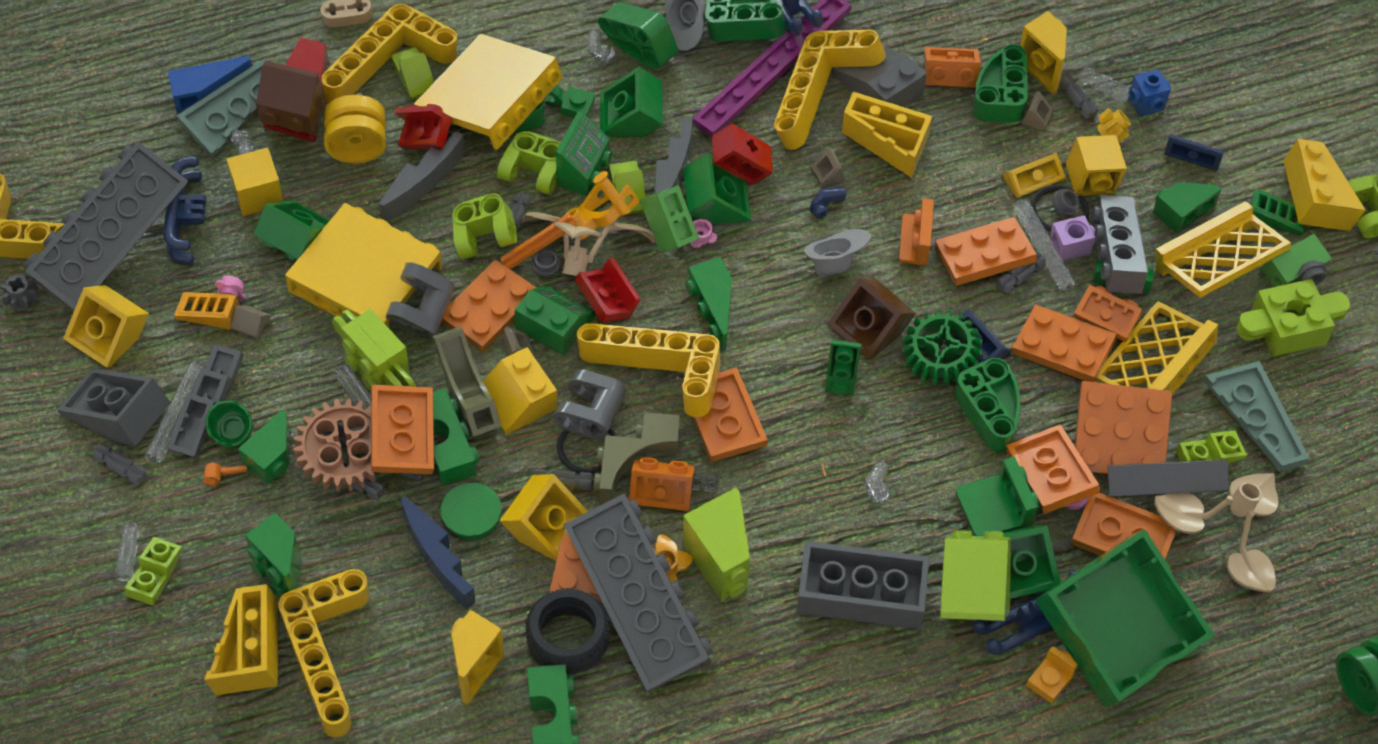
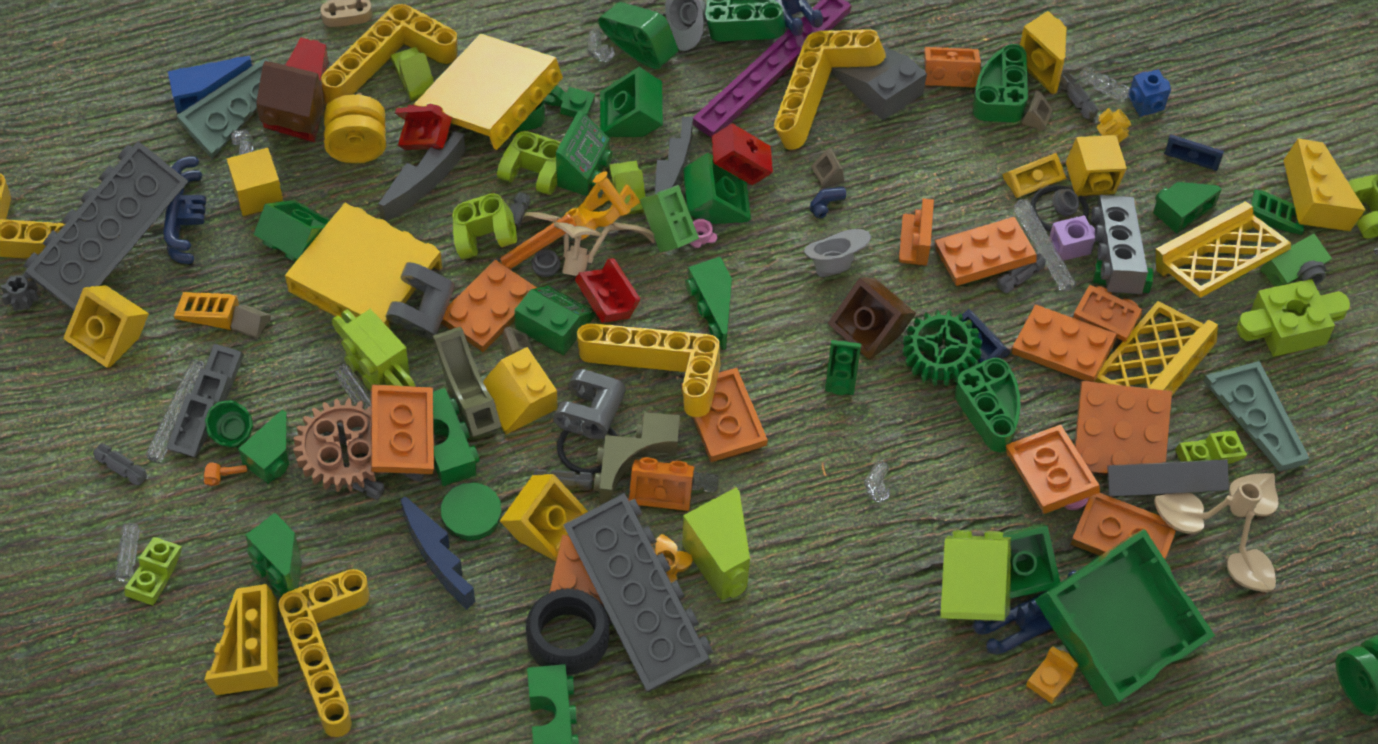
dark grey slope [57,368,171,446] -> none
bright pink plate [215,276,246,301] -> none
yellow slope [451,610,504,705] -> none
dark grey brick [796,541,929,629] -> none
yellow wedge [842,92,932,178] -> none
green bracket [956,456,1039,536] -> none

